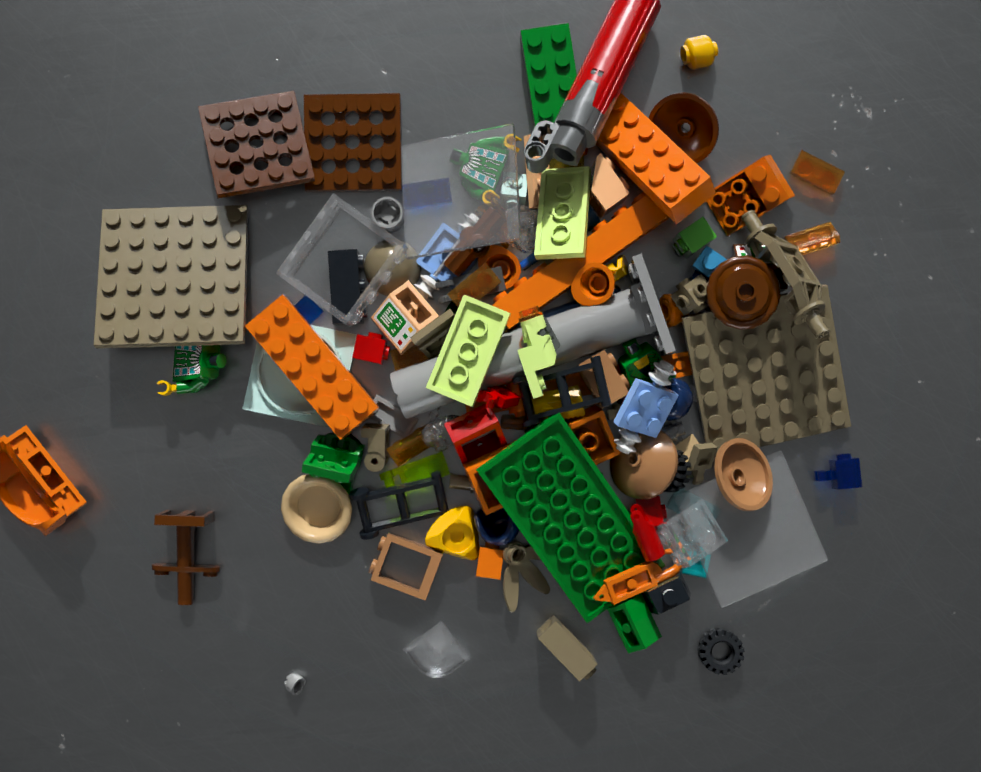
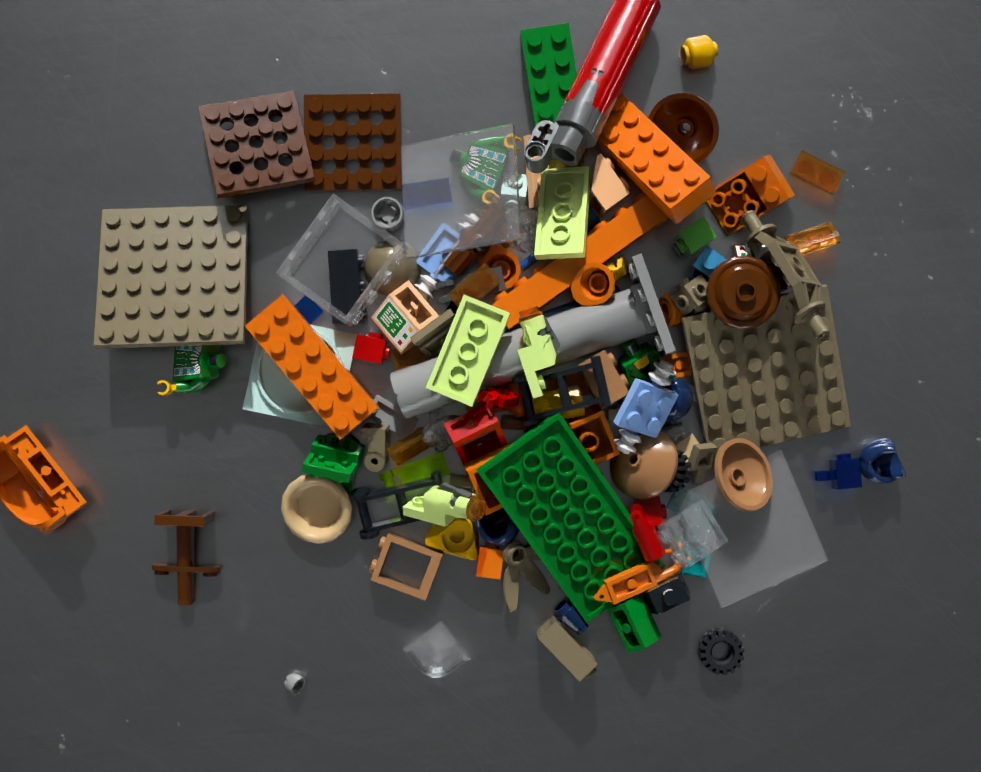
none -> yellowish green plate [403,482,486,527]
none -> dark blue cone [553,599,589,635]
none -> dark blue piece [858,437,906,484]

